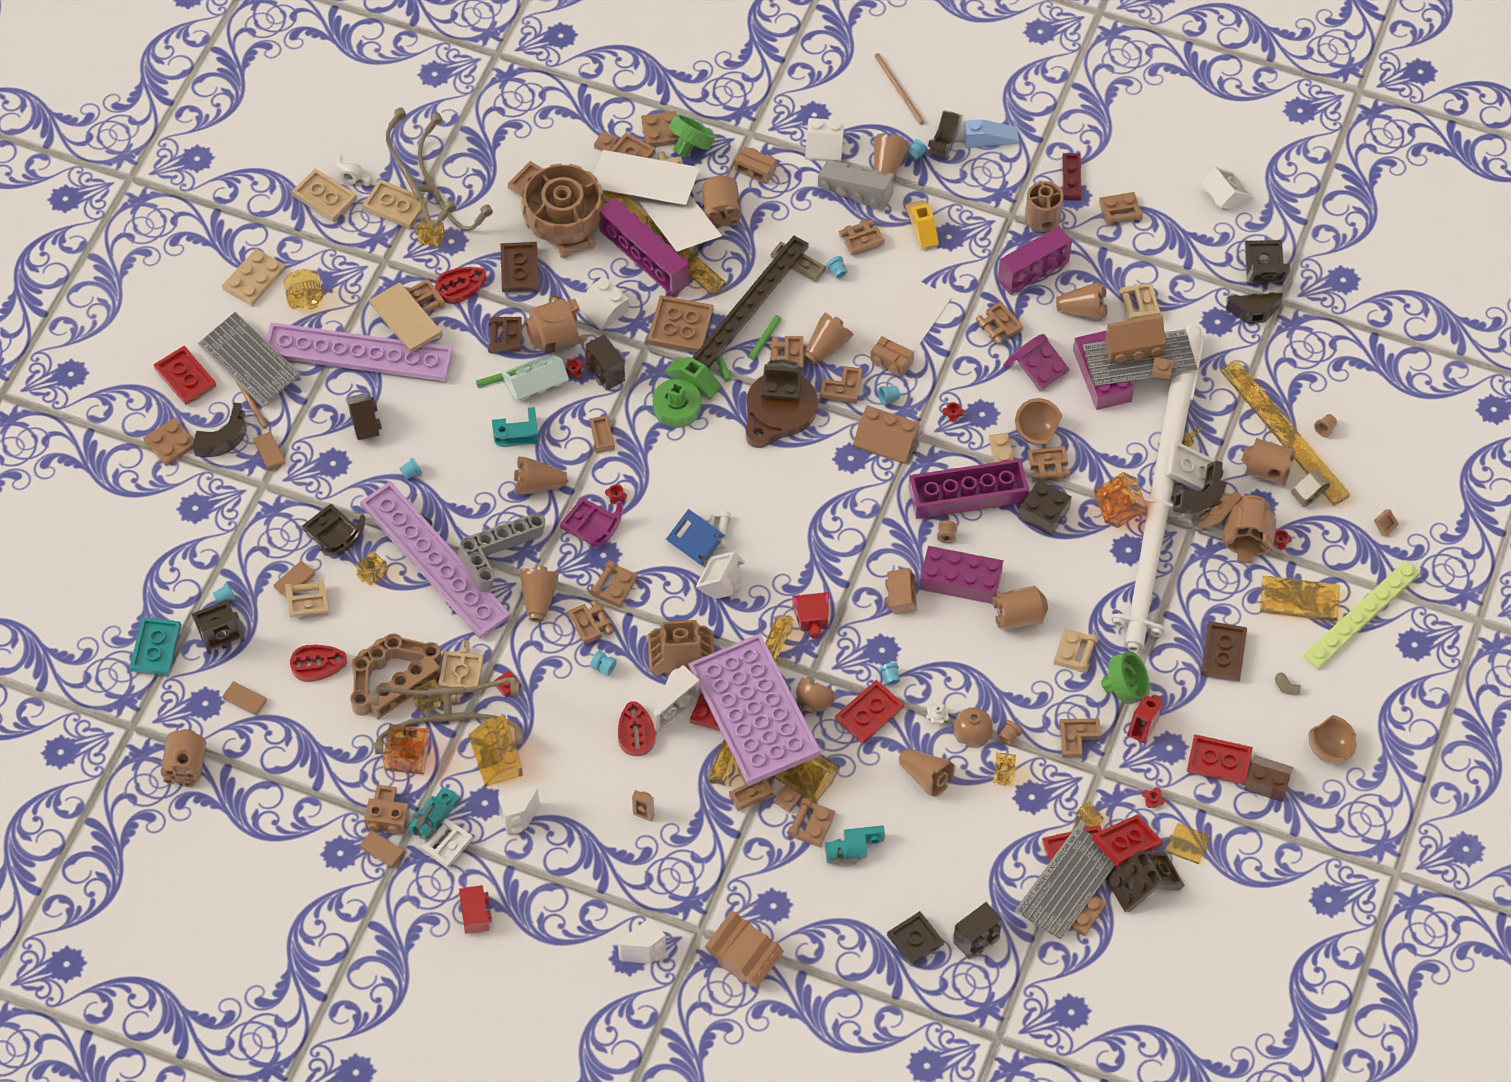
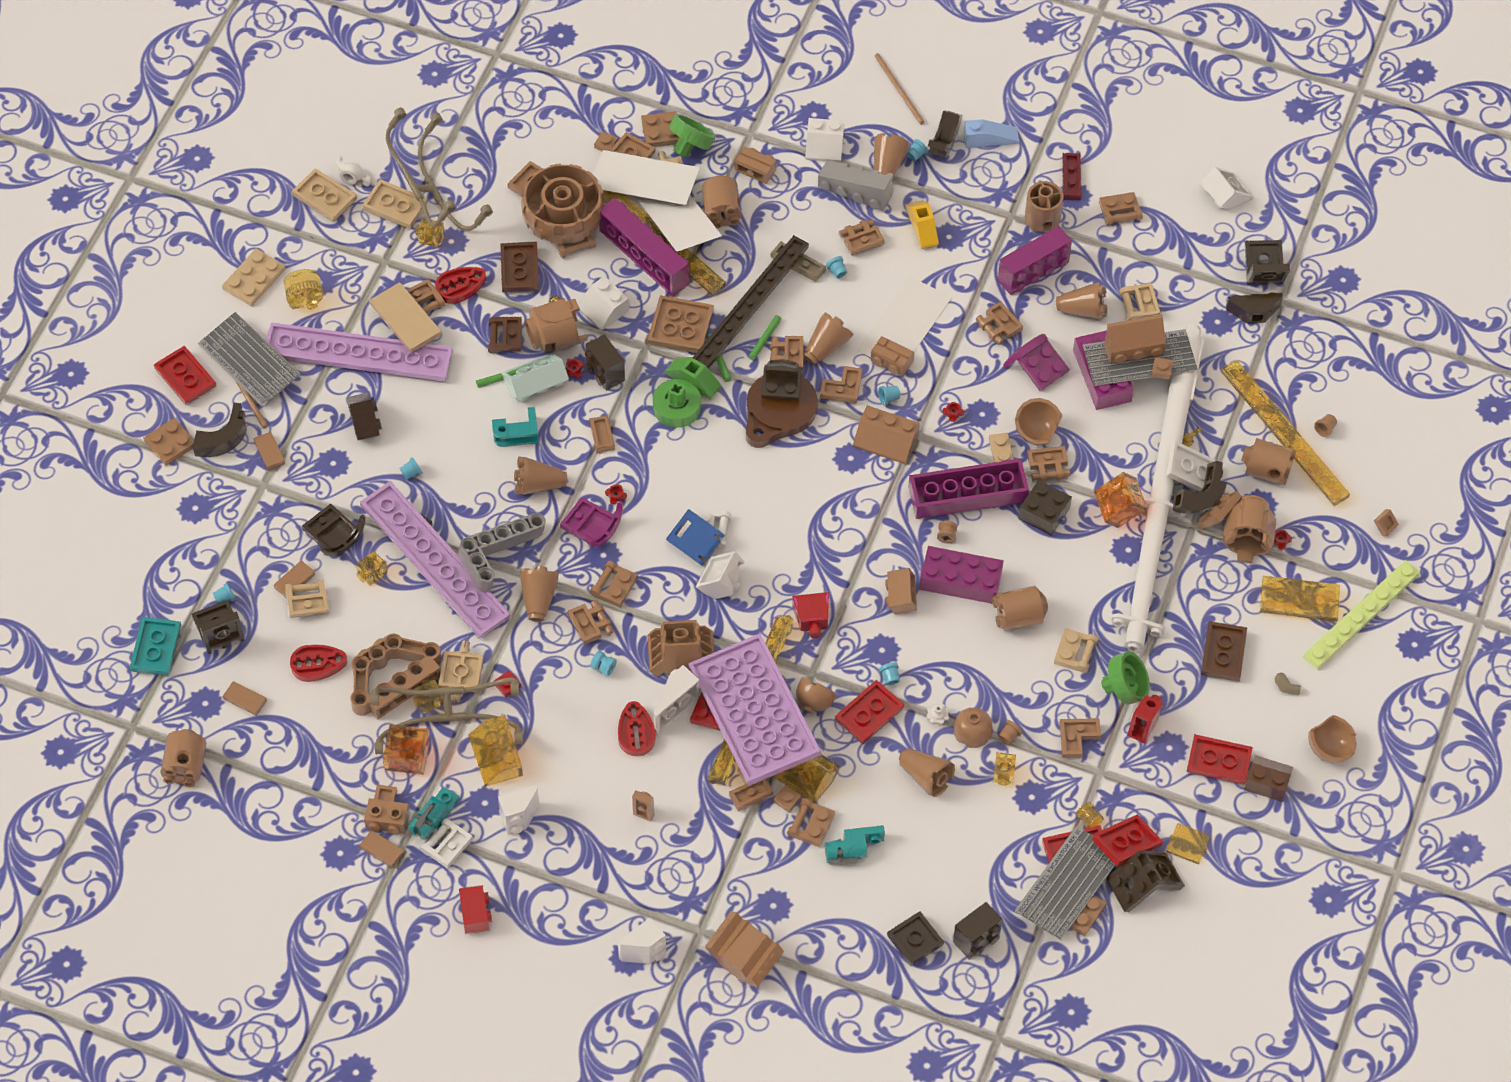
red plate [1142,787,1165,808] -> none
dark tan beam [1291,469,1330,507] -> none

